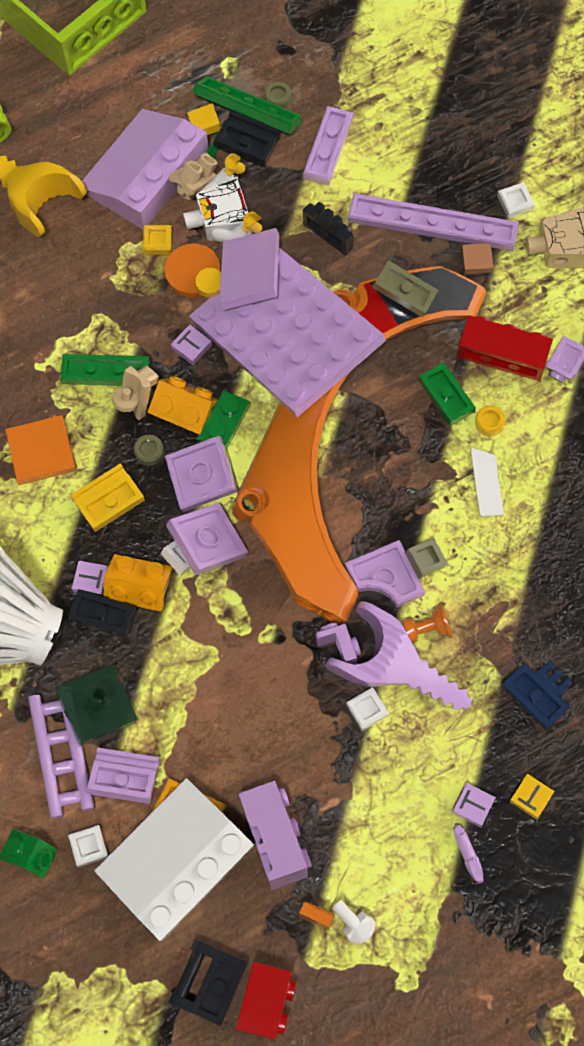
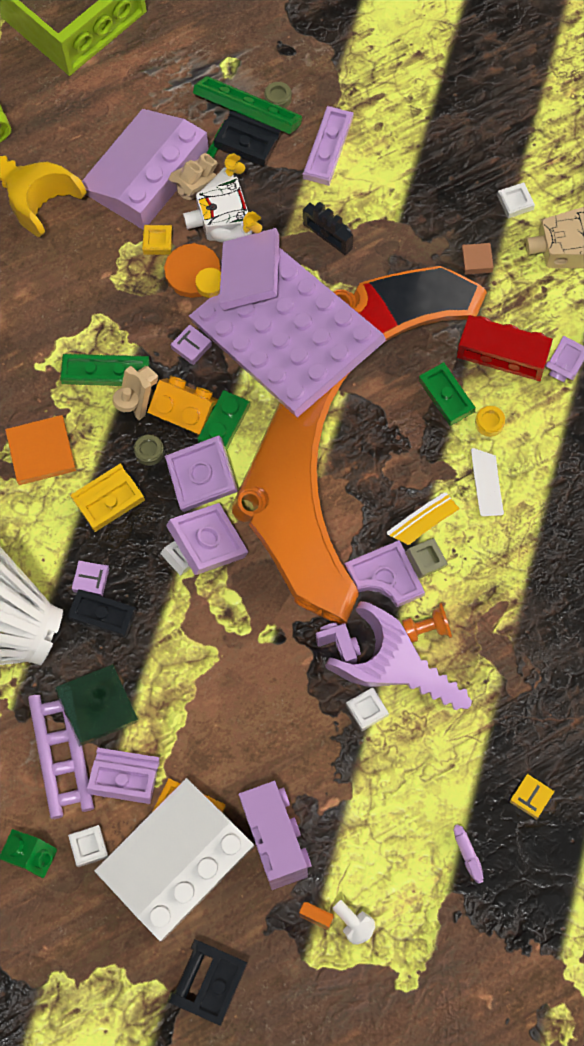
light orange bracket [103,554,173,611] -> none
yellow tile [187,103,221,135] -> none
red brick [236,962,297,1041] -> none
lavender tile [348,193,519,251] -> none
olive plate [372,260,439,318] -> none
lavender tile [452,783,496,827] -> none
dark blue hinge [501,661,573,731] -> none
none -> yellow sticker [387,492,459,545]

